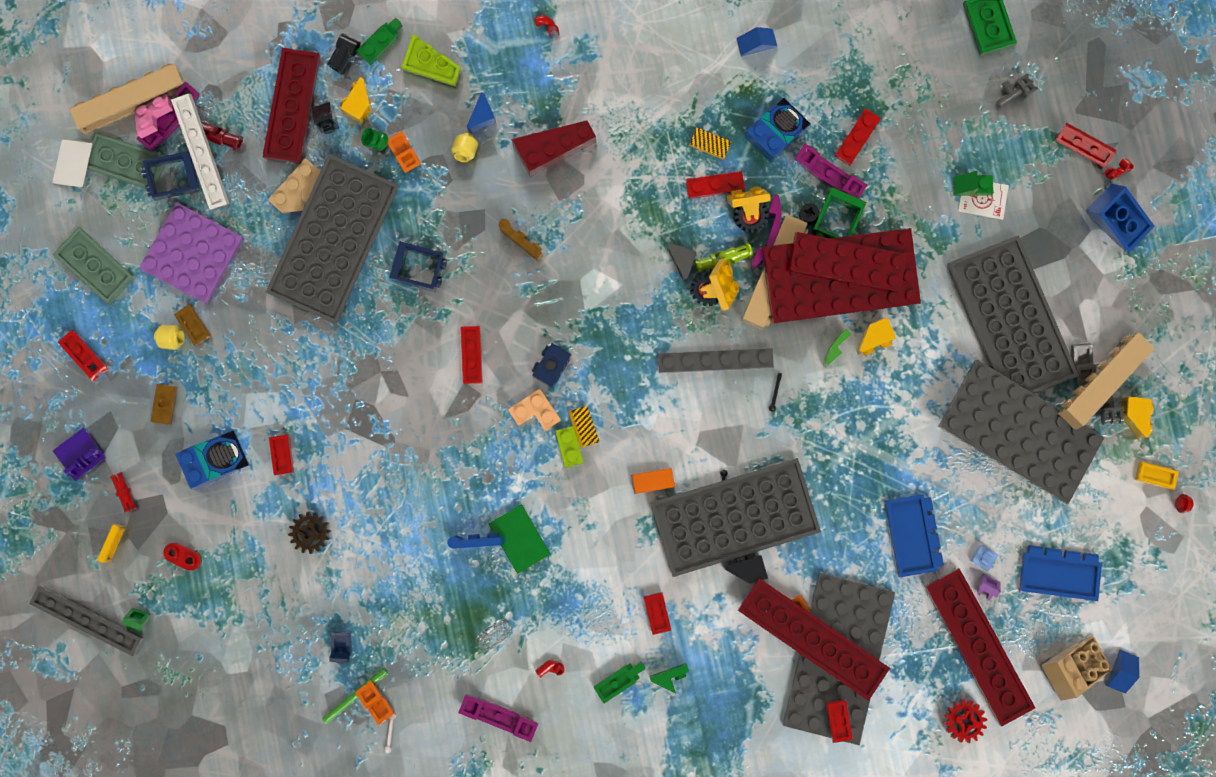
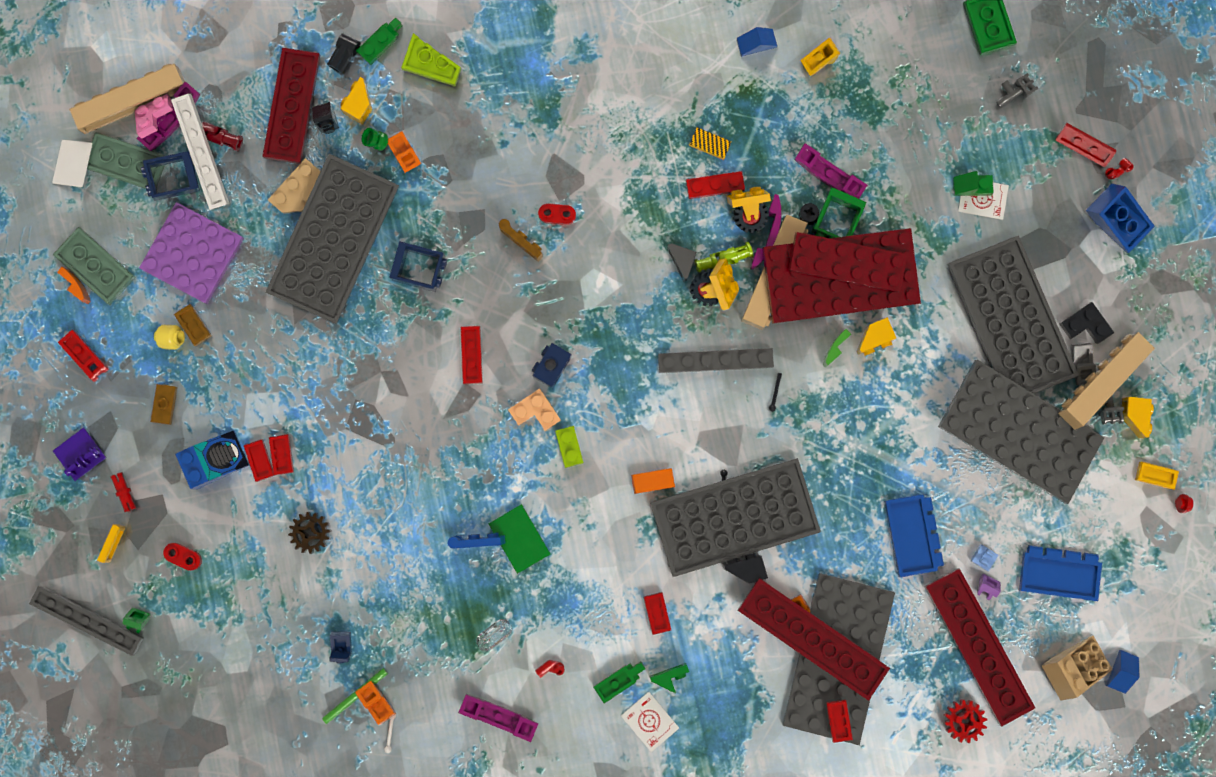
light yellow head [451,133,478,162] -> none
blue slope [467,92,496,133] -> none
dark red wedge [511,120,597,177] -> none
red arm [534,15,560,38] -> none
tile [568,406,600,448] -> none
slope [745,98,811,163] -> none
red plate [834,108,881,166] -> none
none -> orange slope [57,267,91,304]
none -> red tile [244,439,275,482]
none -> red plate [538,204,576,225]
none -> white sticker [621,692,679,752]
none -> yellow slope [800,38,840,76]
none -> black plate [1059,302,1114,344]

